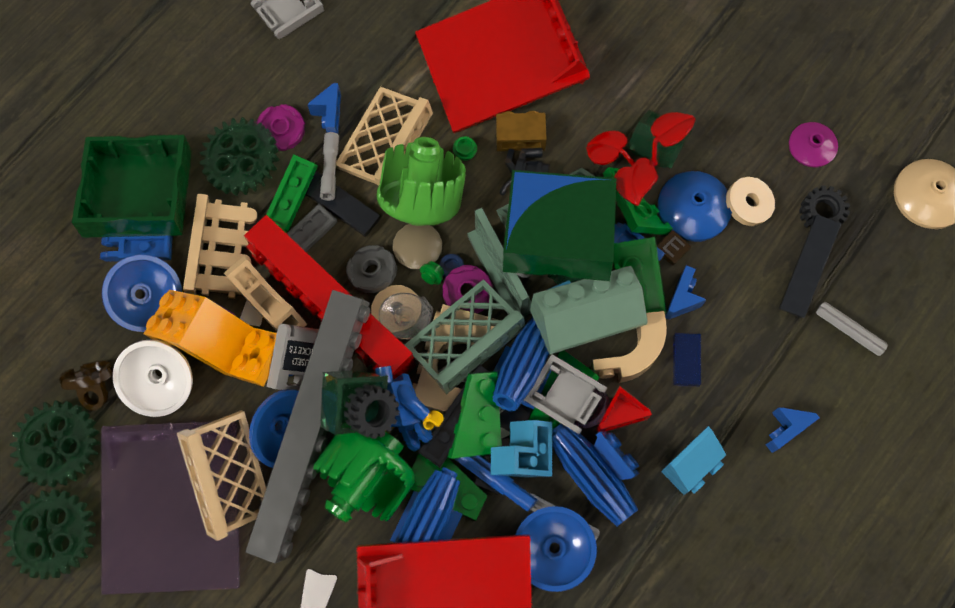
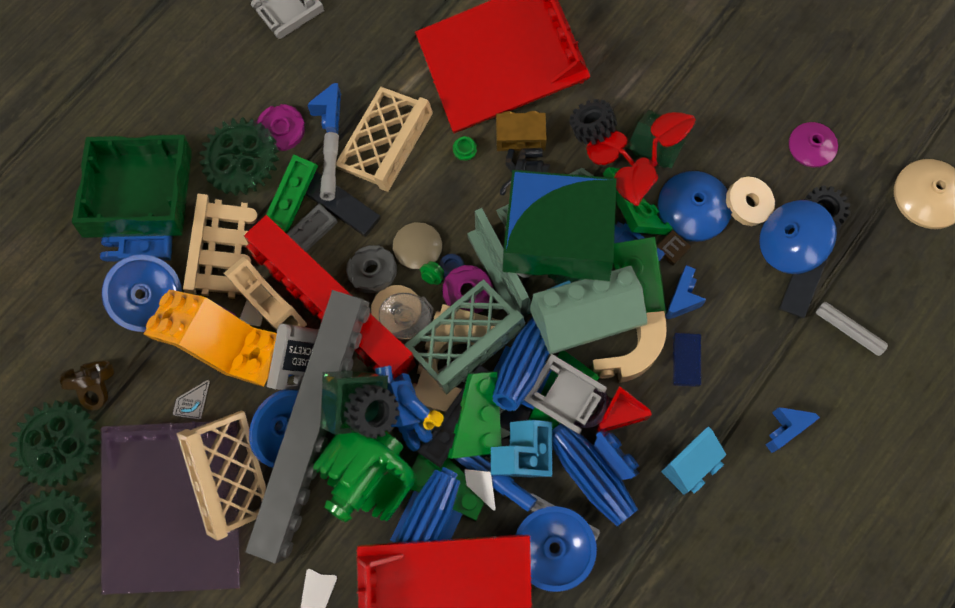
white dish [113,340,193,417] -> none
bright green piece [377,137,466,226] -> none
none -> light grey sticker [173,380,209,419]
none -> white sticker [465,469,496,510]
none -> black tyre [569,99,617,145]
none -> blue dish [759,200,837,274]

